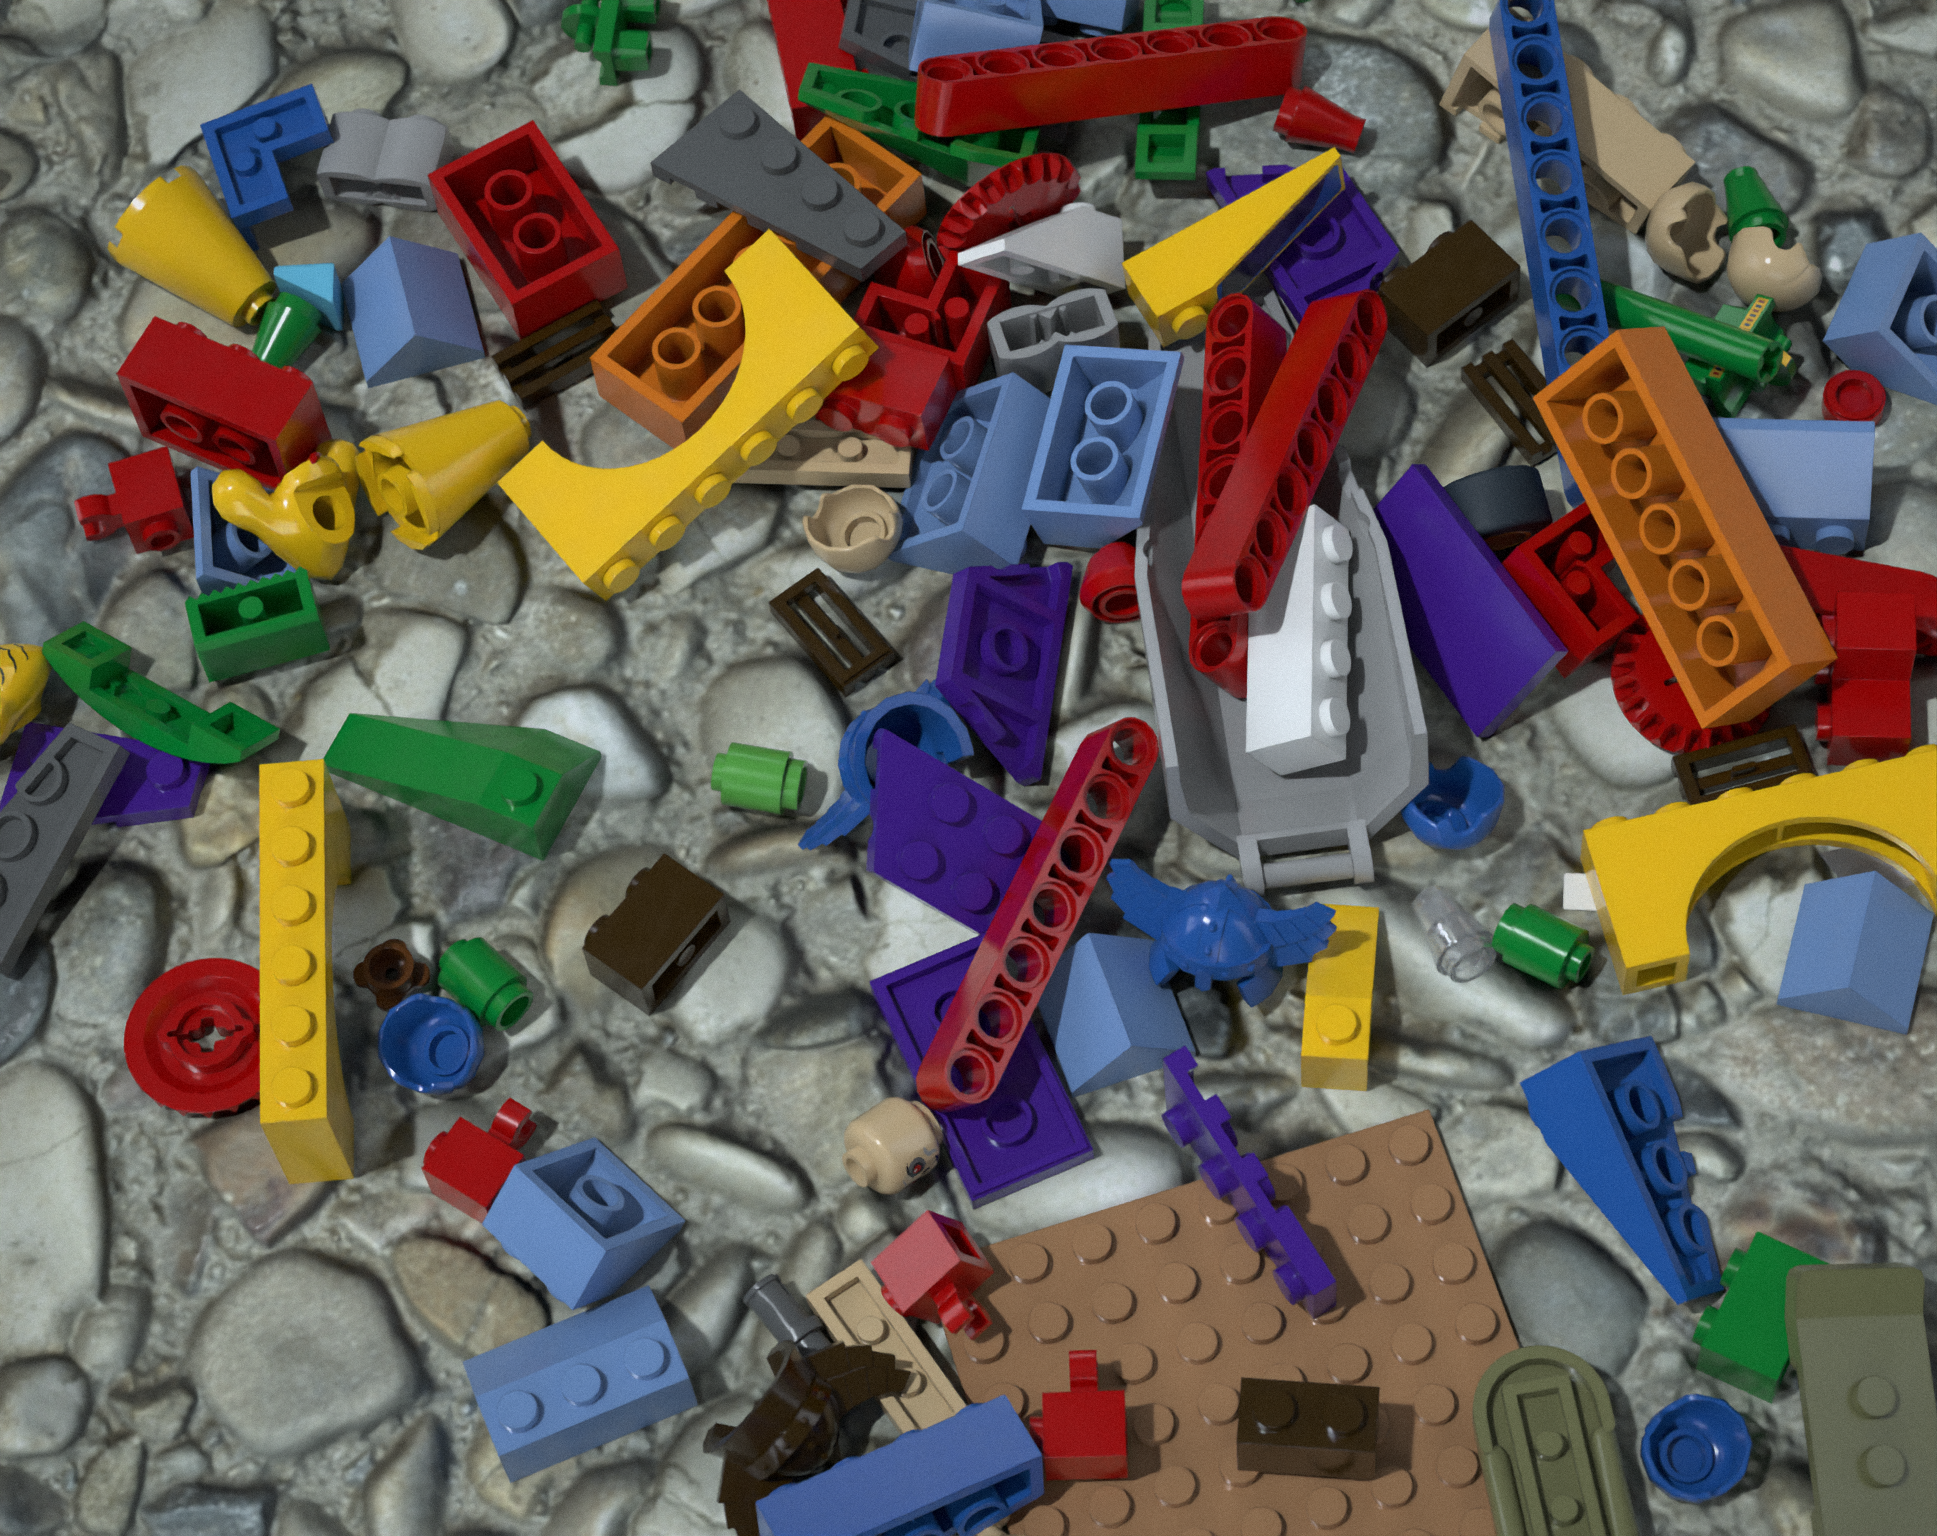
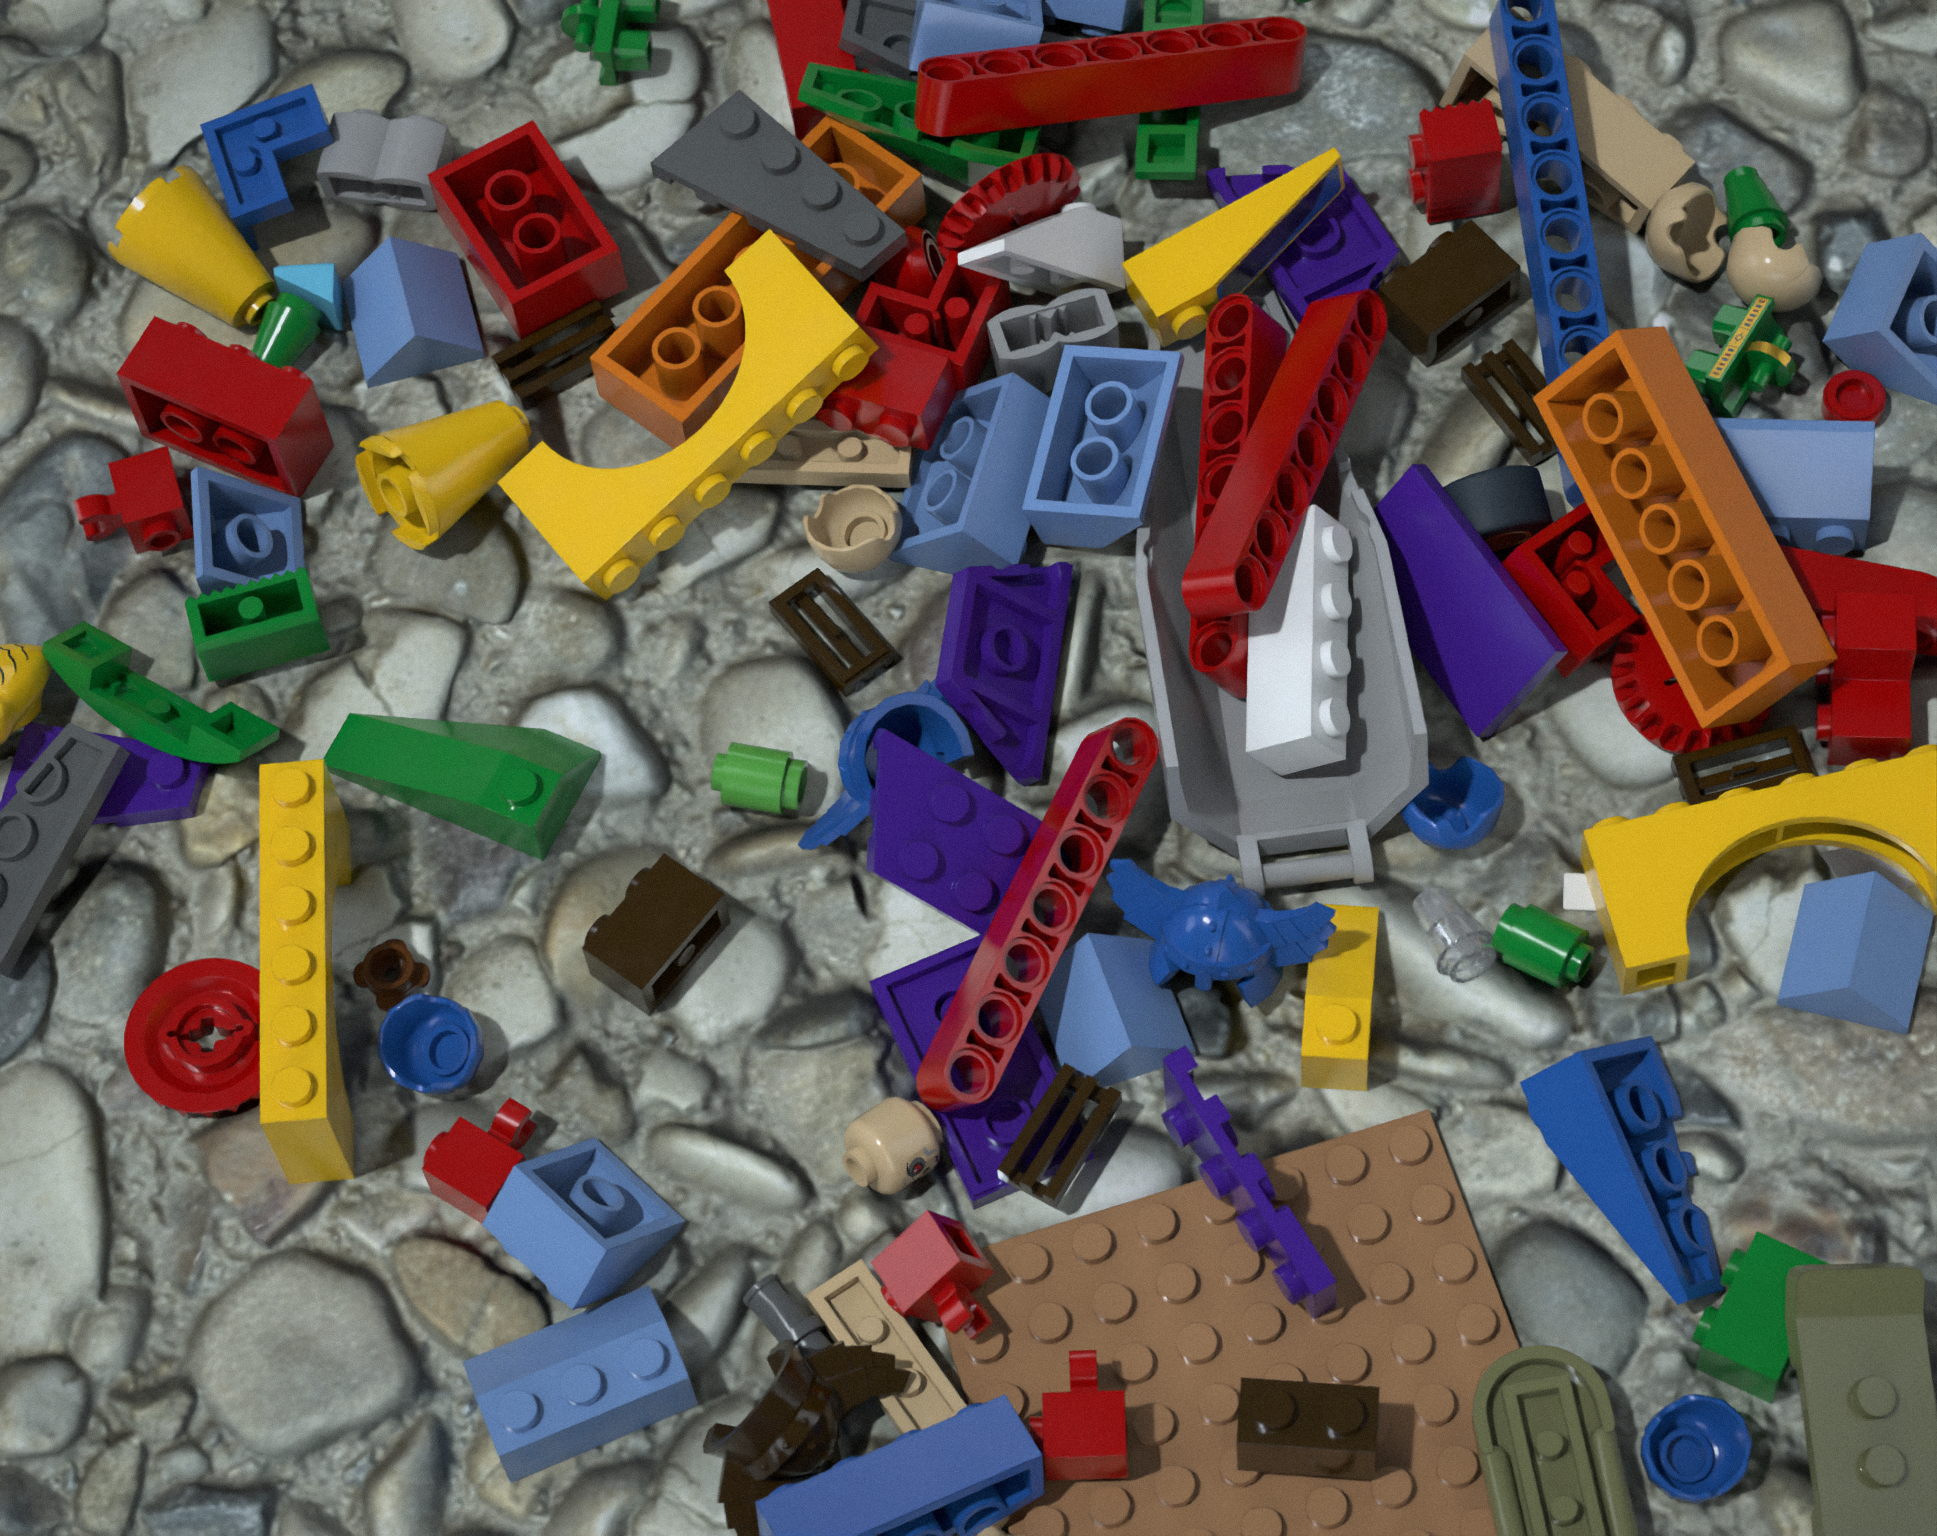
yellow head [212,438,361,580] -> none
green brick [438,937,534,1031] -> none
red cone [1079,542,1140,623] -> none
red cone [1273,85,1366,154] -> none
green piece [1555,278,1783,383] -> none
none -> dark brown tile [997,1063,1122,1209]
none -> red brick [1407,98,1503,223]

